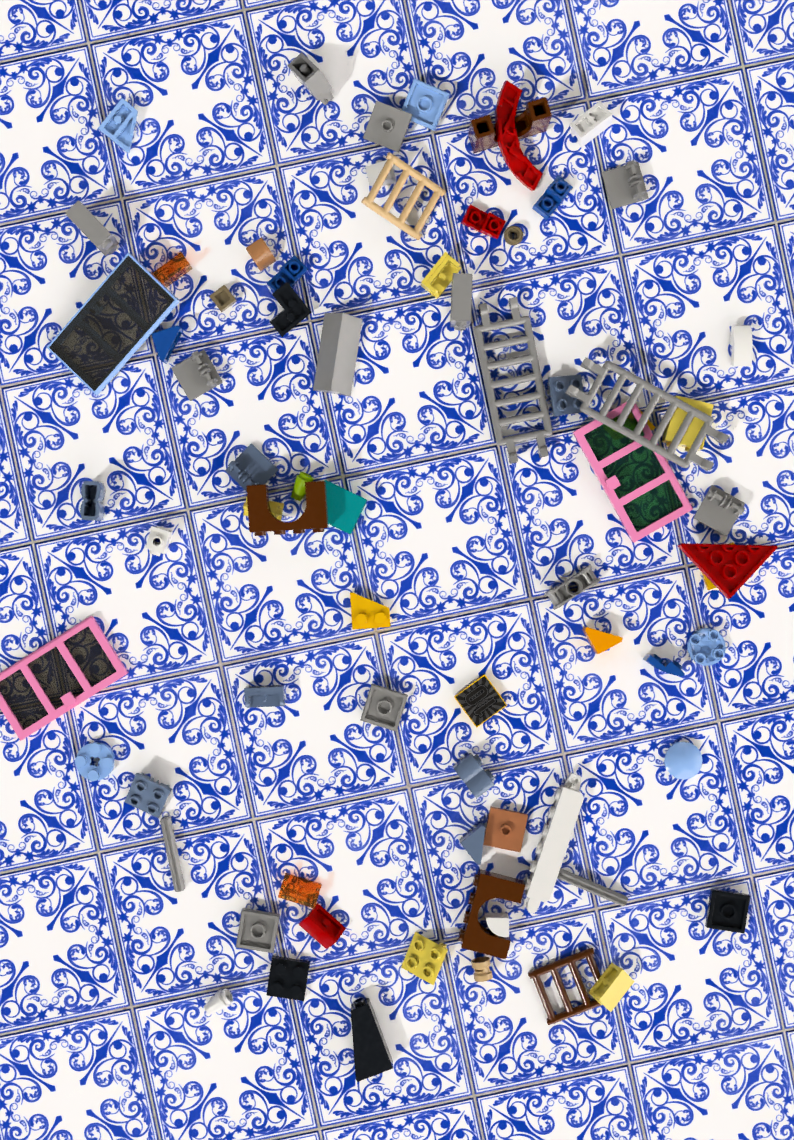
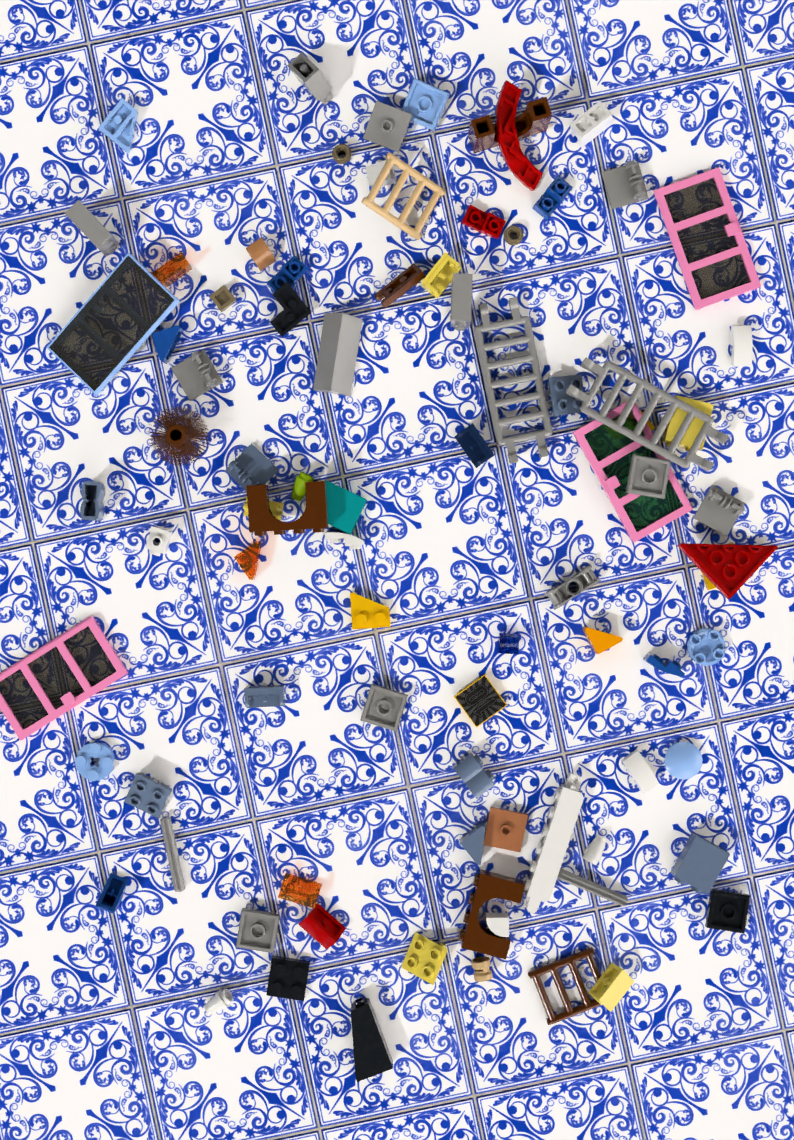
none -> blue slope [95,873,129,914]
none -> reddish brown piece [147,406,210,465]
none -> clear orange slope [234,542,262,580]
none -> white slope [325,532,365,550]
none -> dark tan plate [332,144,352,164]
none -> reddish brown hinge [374,263,426,307]
none -> dark blue hinge [455,423,494,468]
none -> clear blue brick [498,633,519,654]
none -> white cone [583,835,607,865]
none -> white slope [621,749,659,794]
none -> light grey plate [625,454,671,499]
none -> door [653,167,761,310]
none -> sand blue brick [671,832,730,894]

